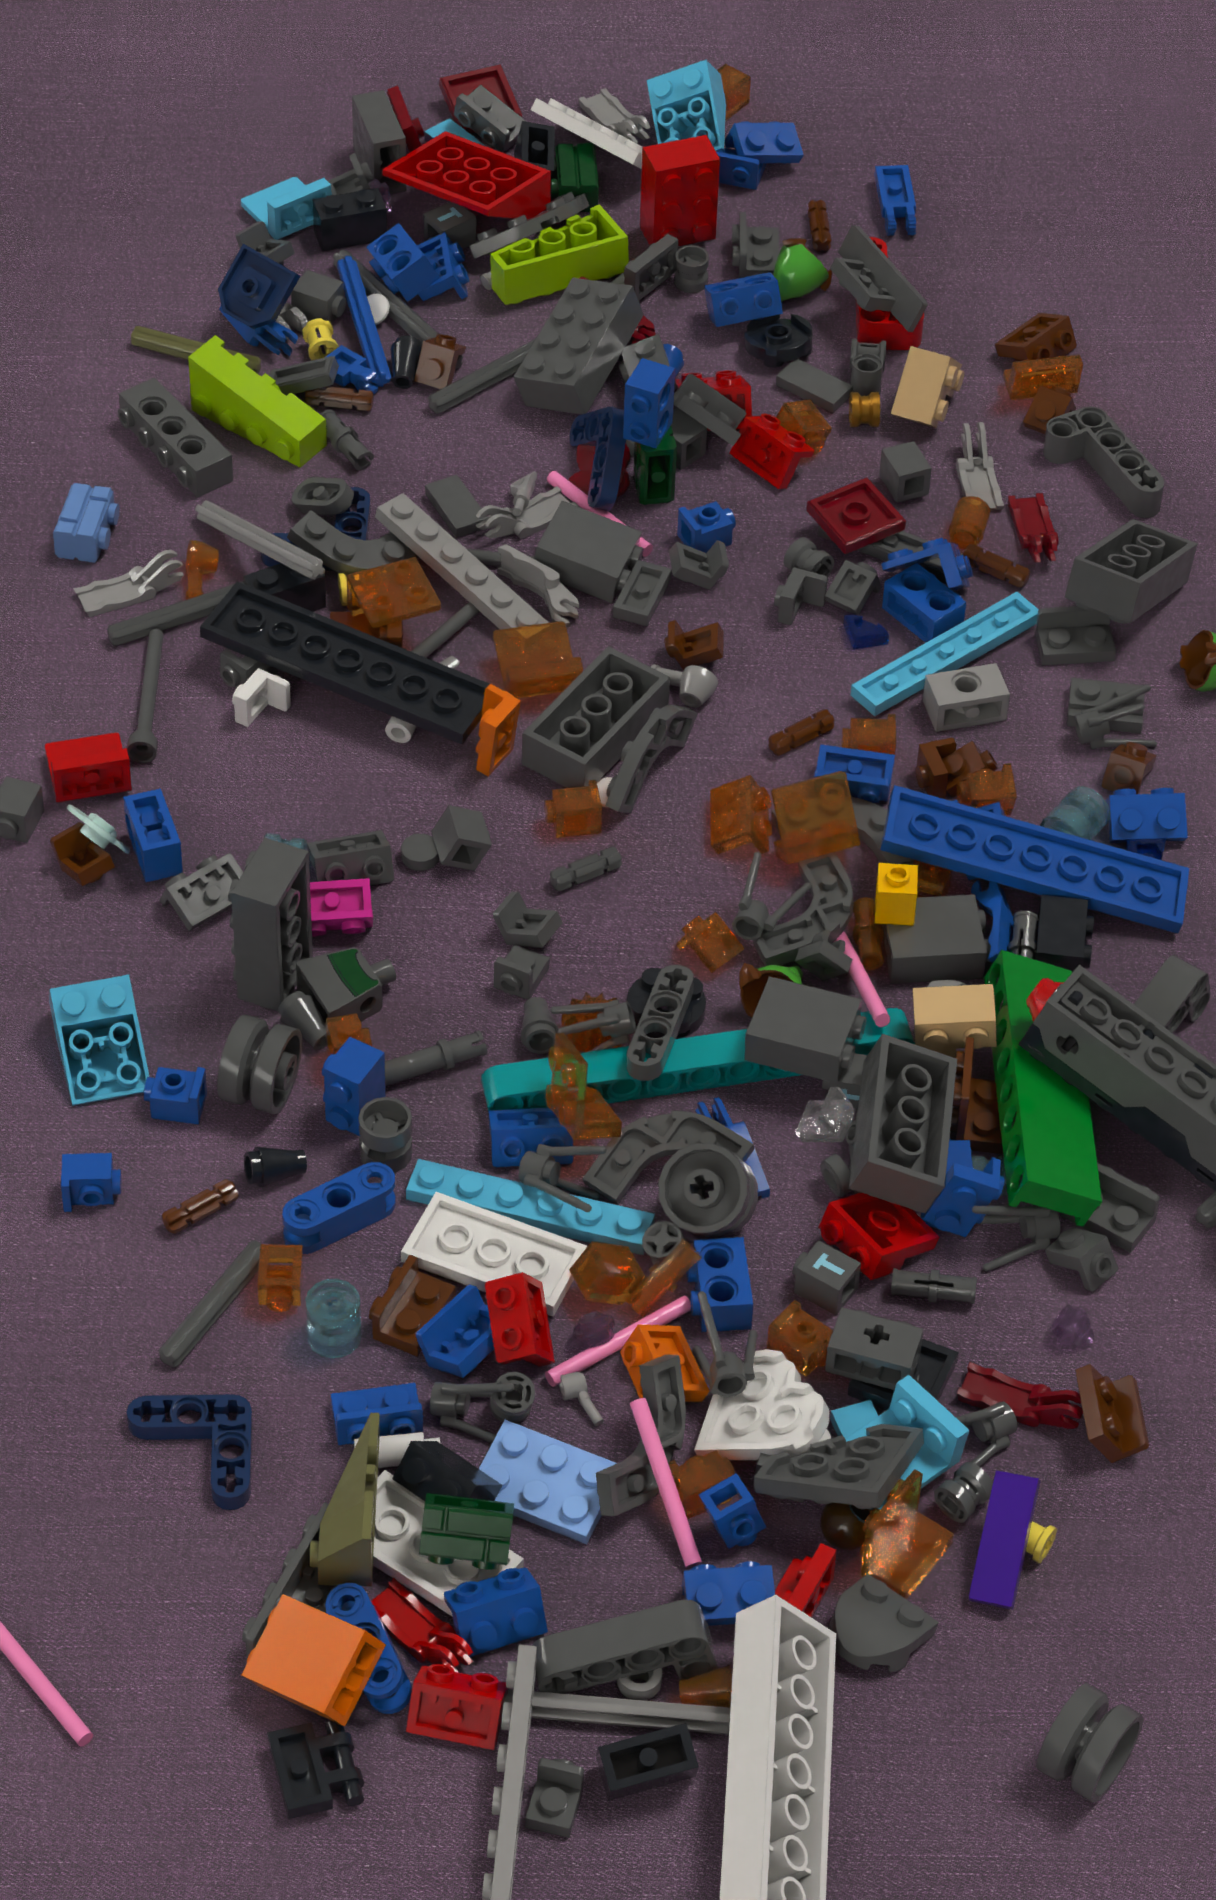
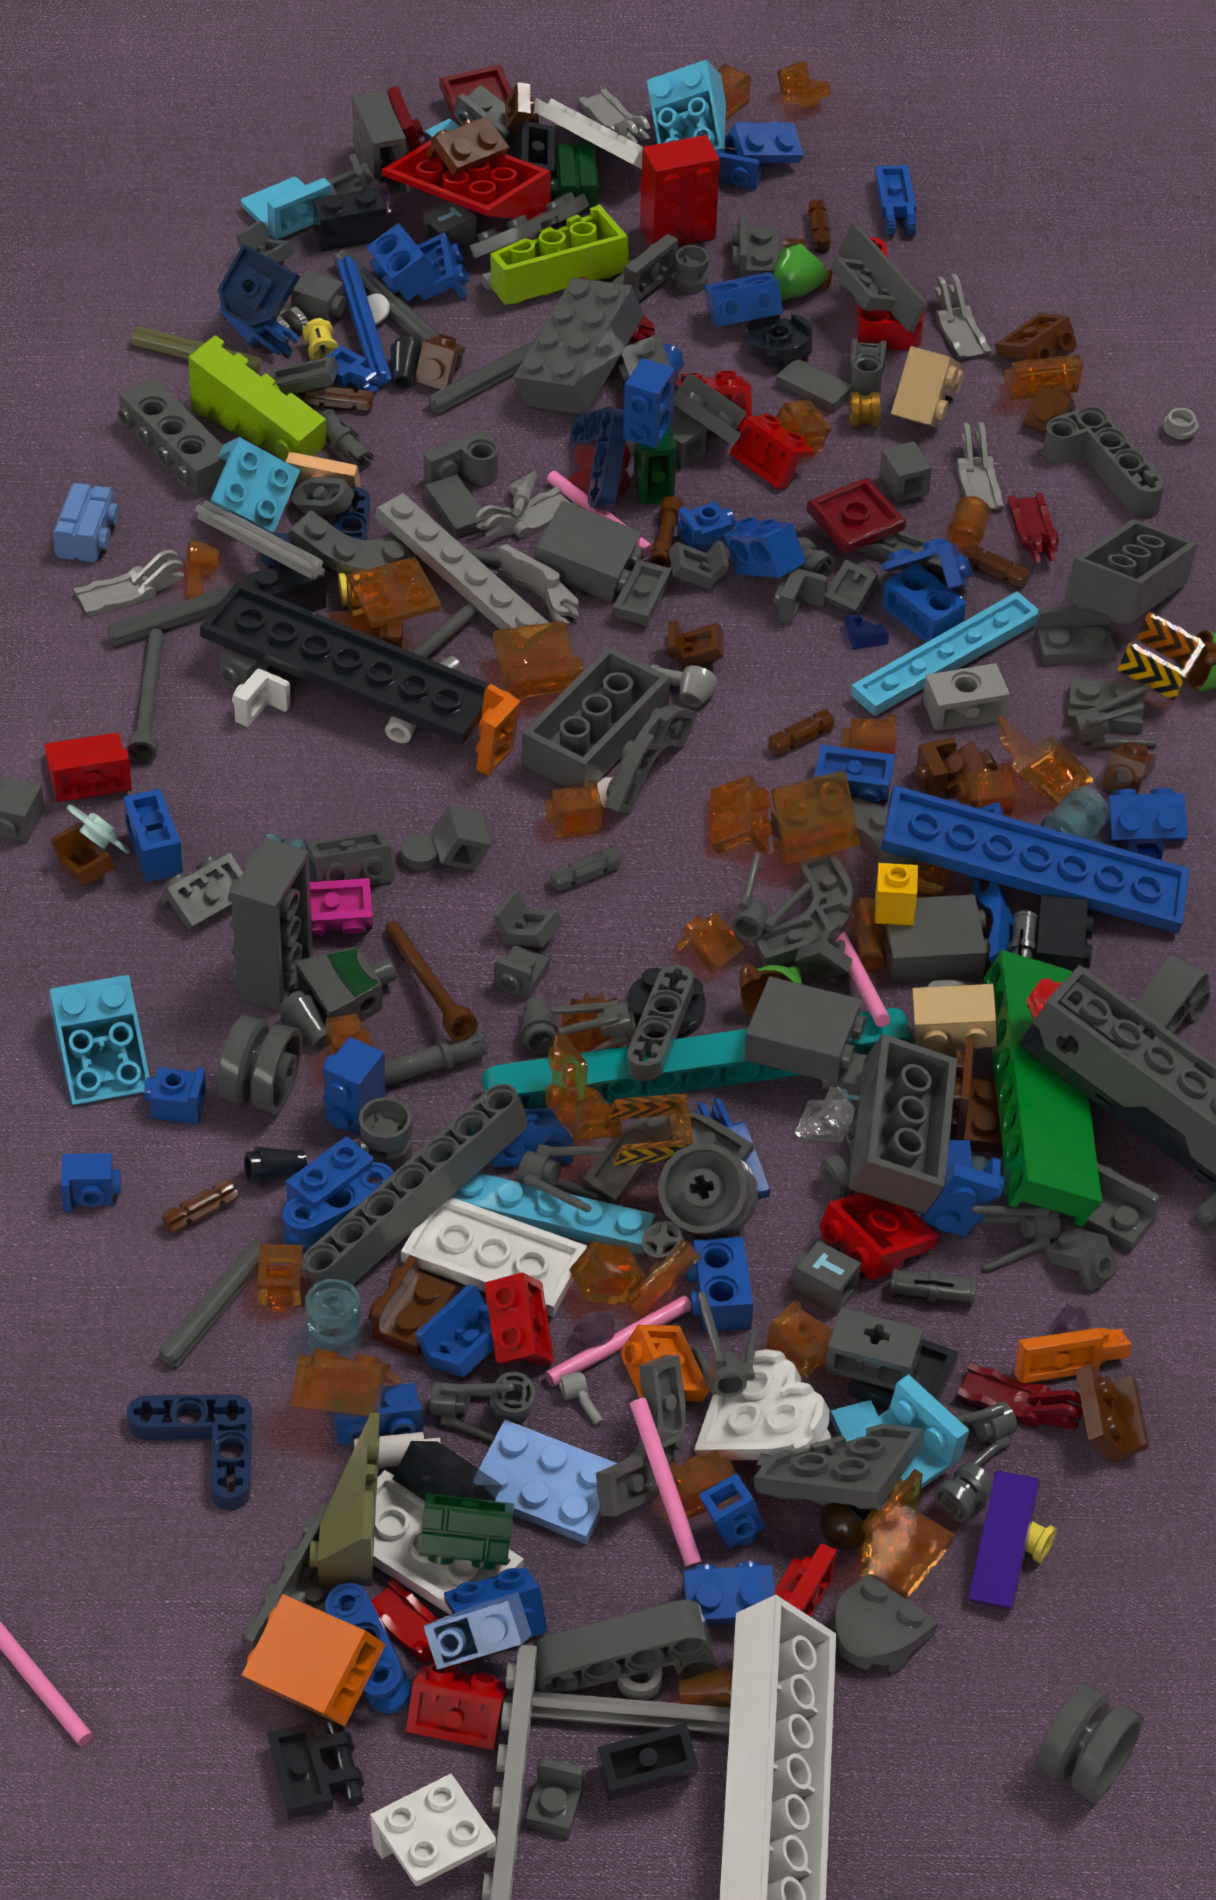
none -> medium azure bracket [211,437,300,533]
none -> light nougat plate [286,452,361,488]
none -> blue bracket [286,1136,373,1208]
none -> clear orange bracket [290,1349,401,1418]
none -> dark grey beam [302,1084,528,1299]
none -> white bracket [370,1774,496,1886]
none -> reddish brown piece [385,921,478,1041]
none -> dark grey plate [423,428,498,486]
none -> medium blue slope [423,1592,532,1670]
none -> reddish brown bracket [426,116,509,176]
none -> reddish brown bracket [505,82,539,133]
none -> clear orange piece [606,1093,694,1166]
none -> reddish brown bar [650,496,683,568]
none -> blue brick [724,517,806,578]
none -> clear orange bracket [777,60,831,108]
none -> light grey arm [935,274,992,361]
none -> clear orange bracket [997,716,1094,806]
none -> orange hinge [1014,1328,1131,1383]
none -> piece [1118,612,1206,701]
none -> light grey plate [1163,408,1199,440]

